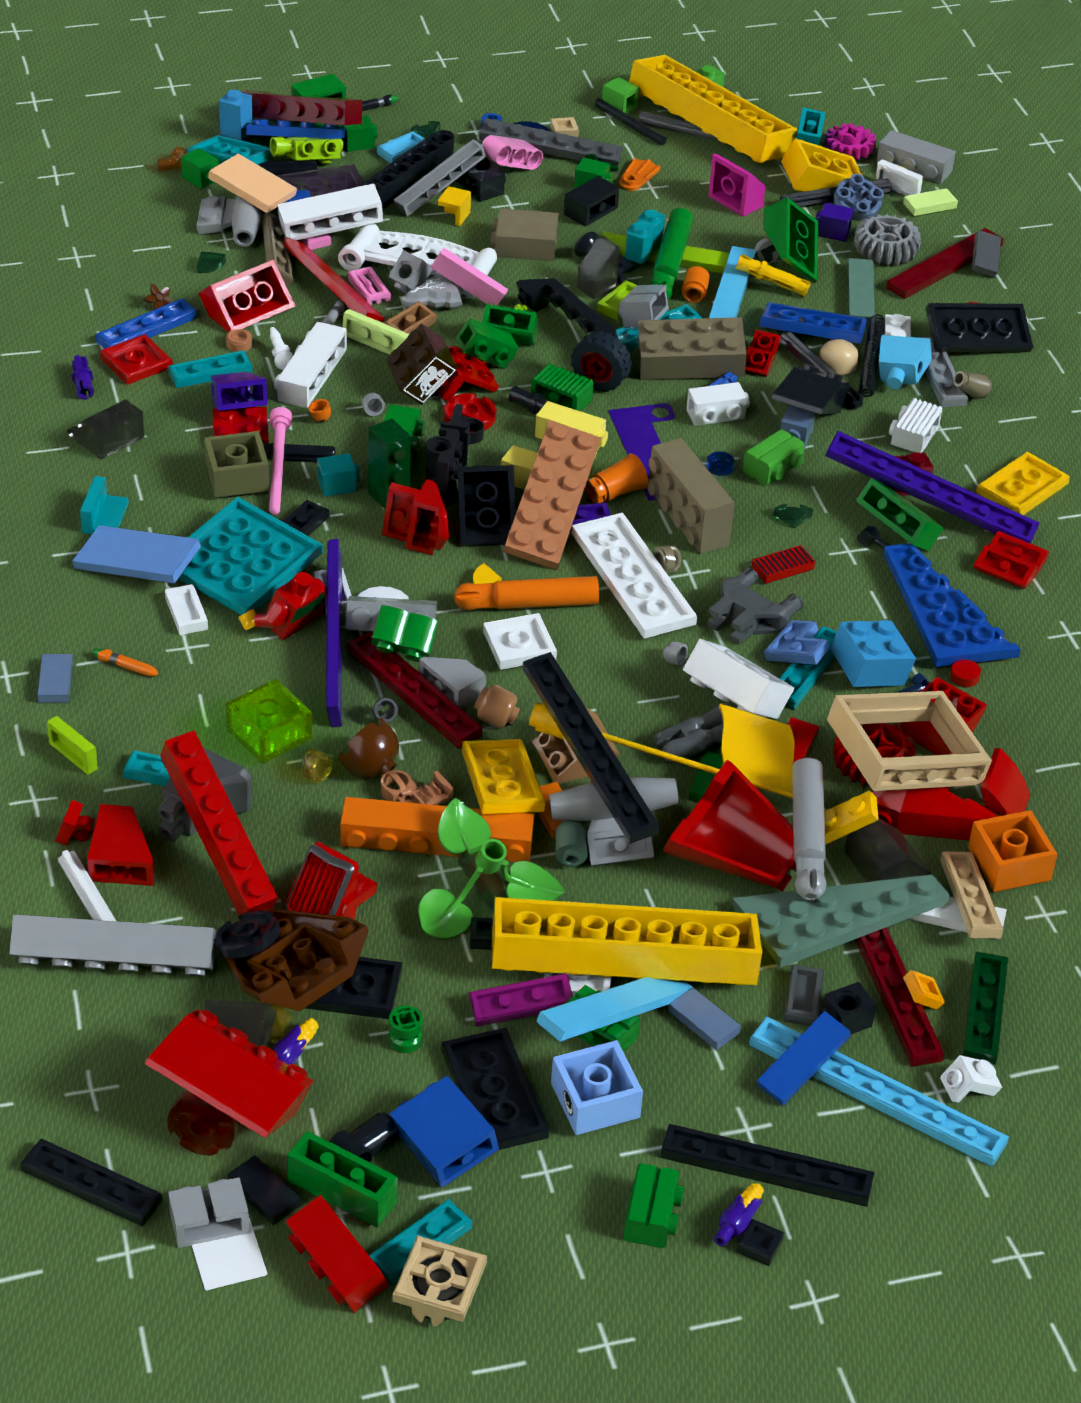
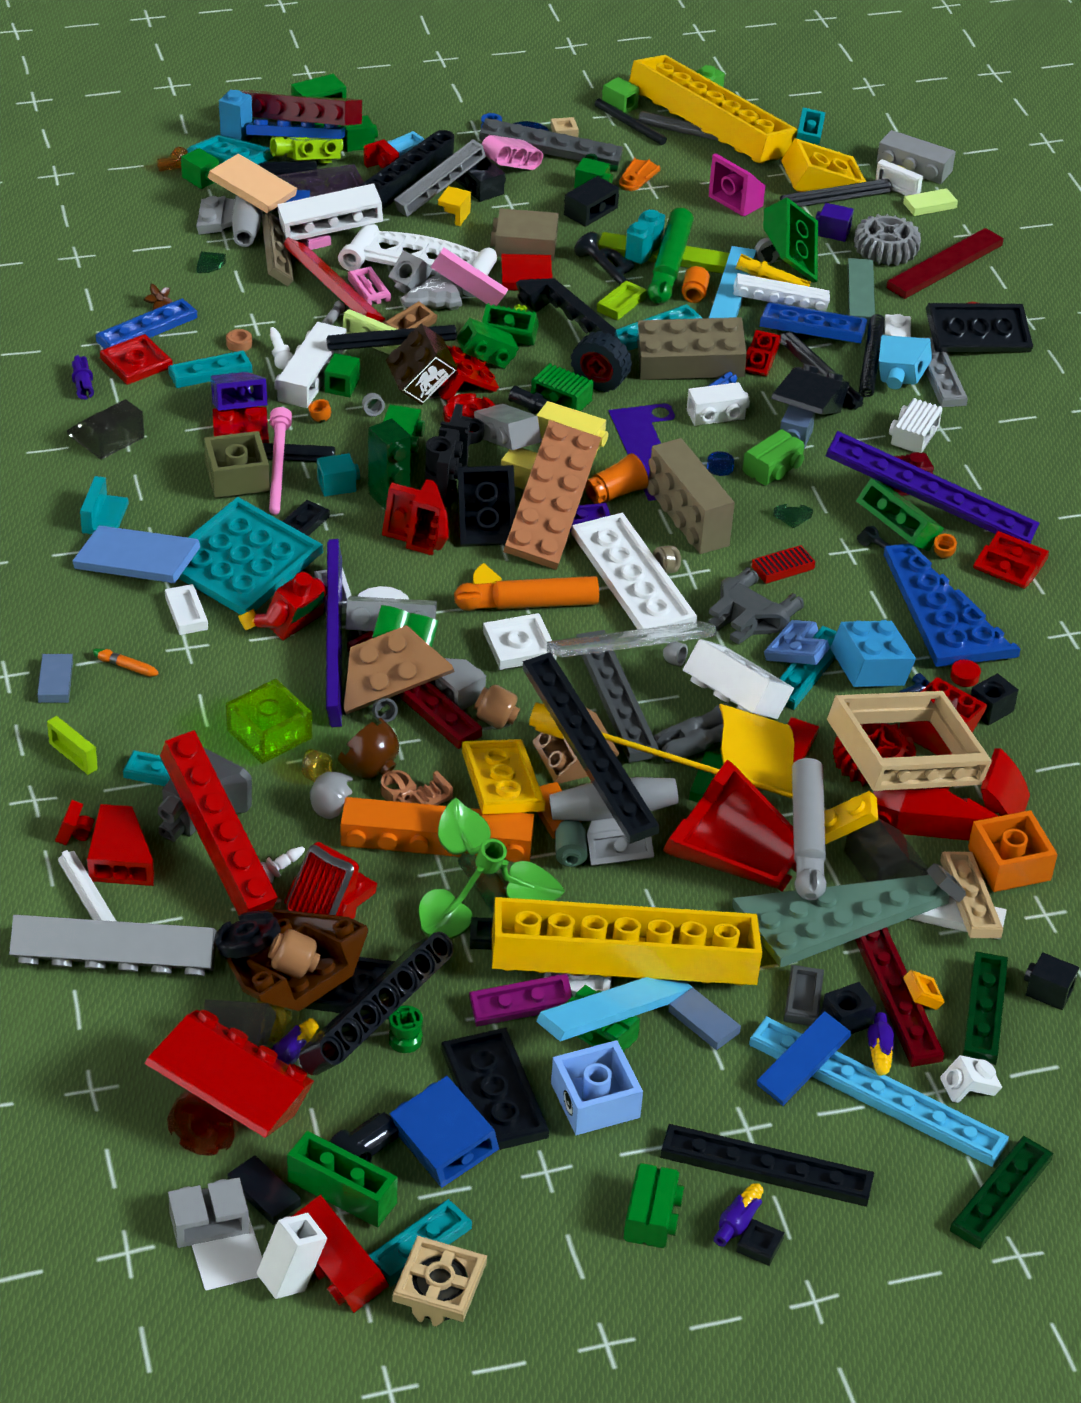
black tile [21,1138,162,1227] -> none
red slope [198,259,295,333] -> none
black piece [362,95,399,111] -> none
clear green tile [411,121,440,139] -> none
clear smoke slope [577,236,619,299] -> none
light grey piece [618,284,669,327] -> none
tan hair [819,339,858,375] -> none
dark pink gear [825,123,877,160] -> none
sand blue tile [834,173,884,220] -> none
dark tan cone [953,371,992,399] -> none
dark grey tile [972,230,1001,278] -> none
yellow tile [976,452,1070,515] -> none
none -> white brick [256,1213,327,1299]
none -> white bar [261,846,305,883]
none -> medium nougat head [268,929,321,979]
none -> black beam [299,932,454,1075]
none -> light grey hair [310,772,353,819]
none -> green brick [324,353,360,398]
none -> black axle [326,325,457,351]
none -> medium nougat wing [344,625,455,714]
none -> red bracket [364,139,399,169]
none -> light grey brick [474,403,542,450]
none -> red tile [501,254,552,290]
none -> clear tile [547,621,716,657]
none -> dark grey plate [576,630,659,763]
none -> white piece [734,273,830,312]
none -> dark purple piece [867,1012,894,1076]
none -> dark grey tile [927,863,966,903]
none -> orange hinge [934,533,957,558]
none -> dark green tile [950,1135,1054,1249]
none -> black brick [971,673,1019,726]
none -> black brick [1024,952,1079,1010]

